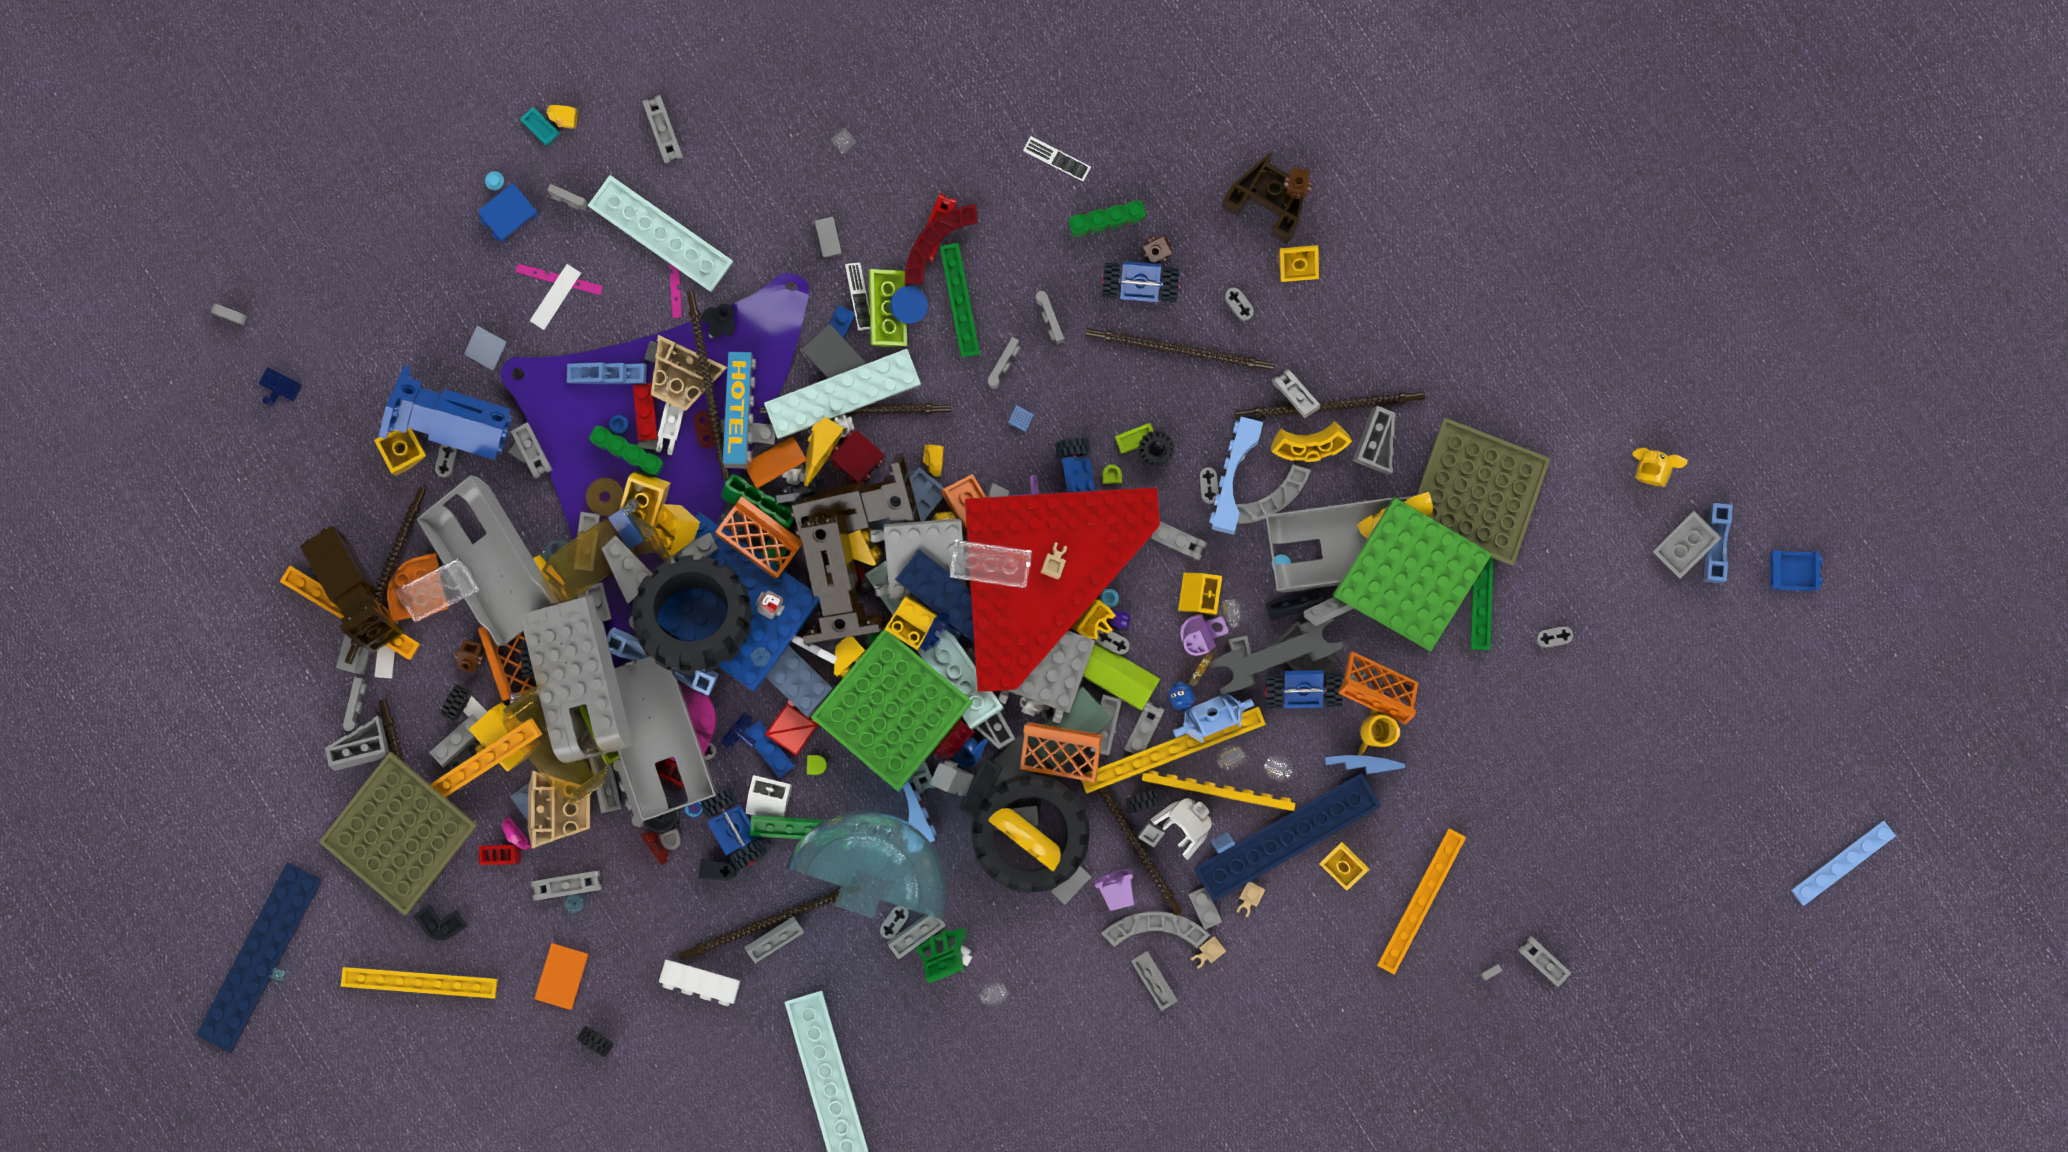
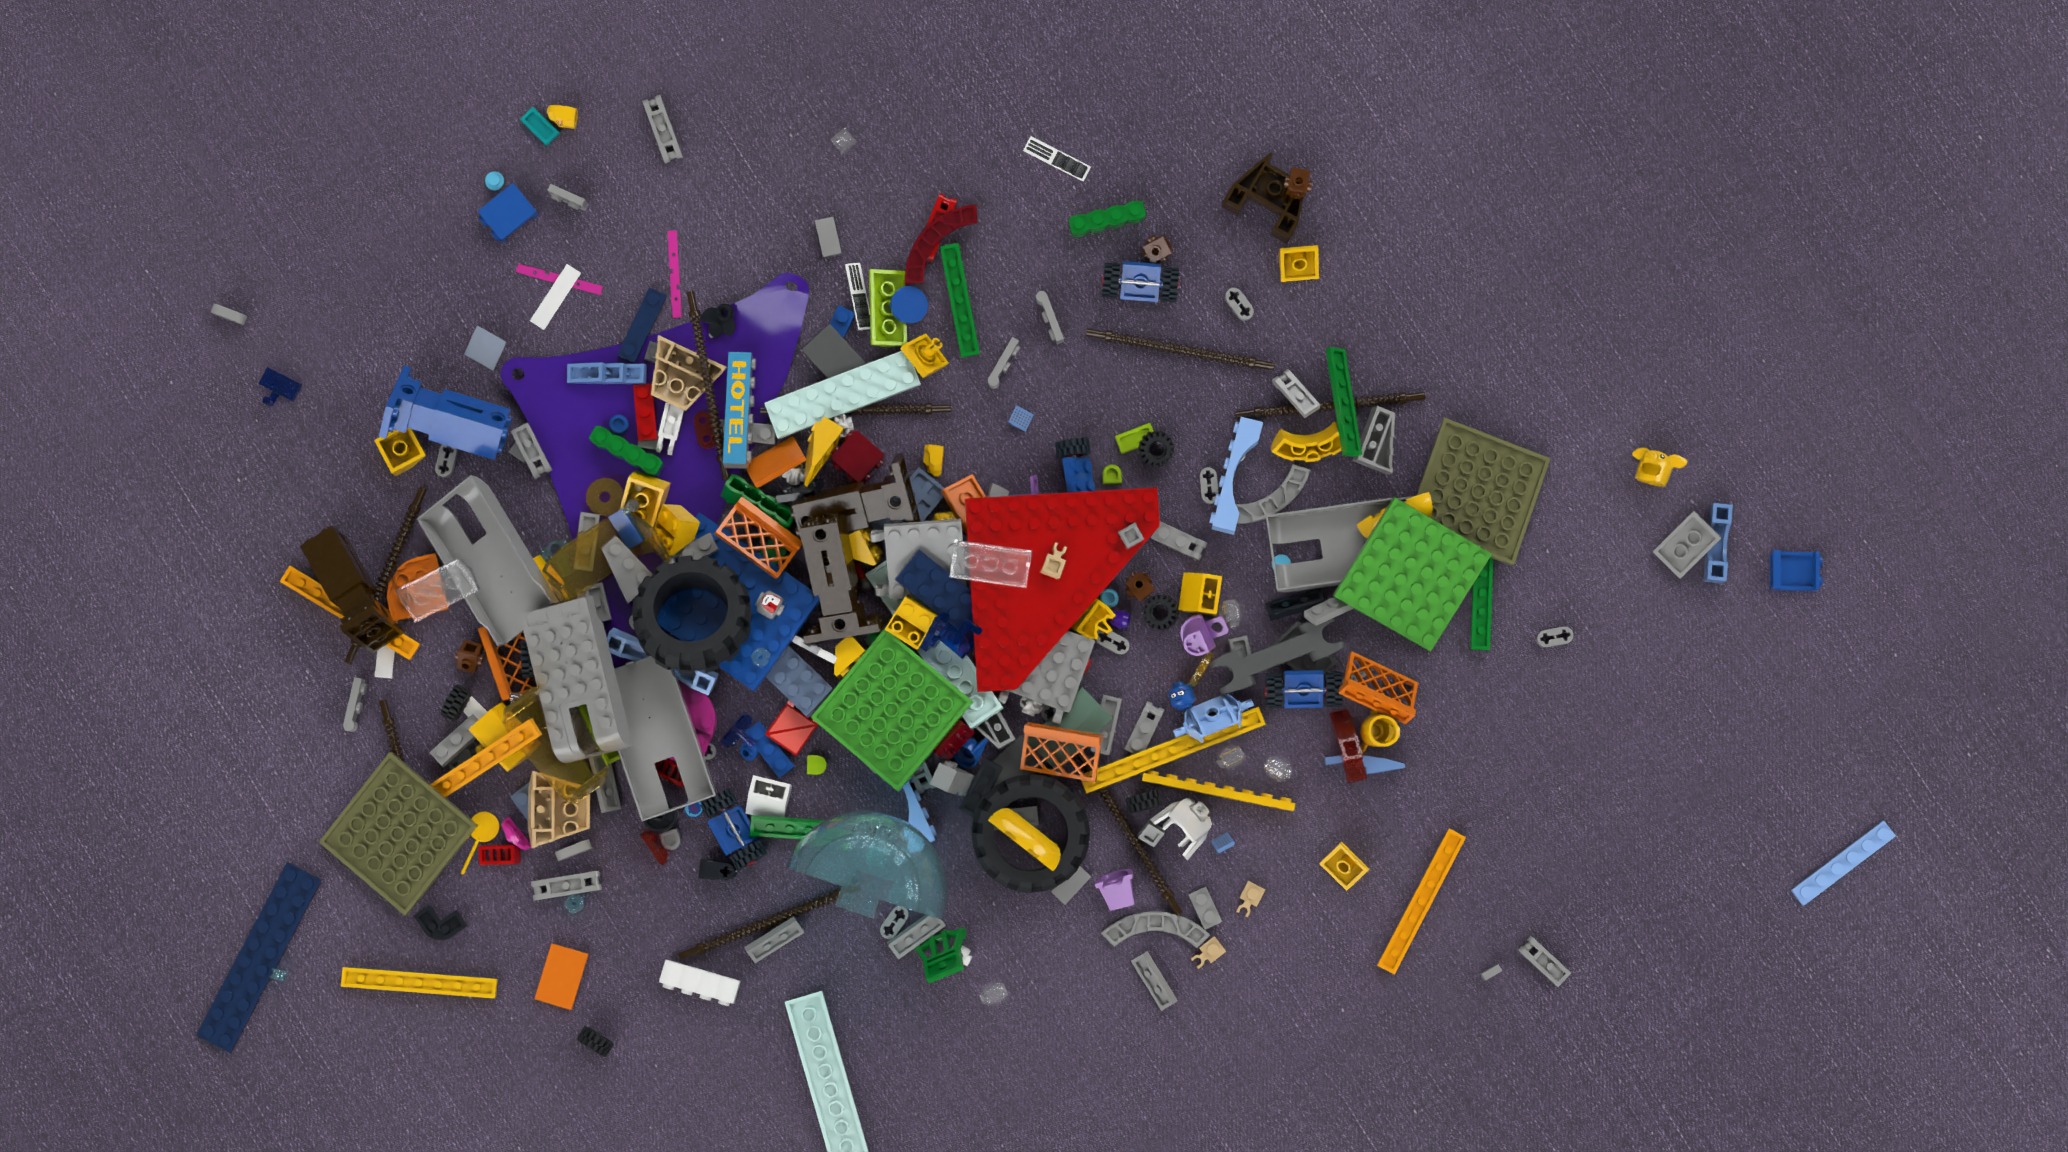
light grey wedge [325,716,389,771] -> none
light grey plate [336,634,370,675] -> none
light aqua plate [588,175,734,293] -> none
light grey plate [613,760,644,827] -> none
lime slope [1082,641,1160,711] -> none
dark blue plate [1194,773,1381,902] -> none
none -> yellow piece [461,811,500,874]
none -> light grey beam [555,839,592,862]
none -> dark blue plate [617,287,667,364]
none -> blue plate [740,742,759,761]
none -> yellow plate [900,333,949,378]
none -> clear blue plate [936,620,982,659]
none -> light grey tile [1118,523,1144,549]
none -> reddish brown brick [1125,571,1155,603]
none -> black tyre [1142,595,1179,630]
none -> green plate [1326,347,1362,457]
none -> clear red slope [1329,709,1367,784]

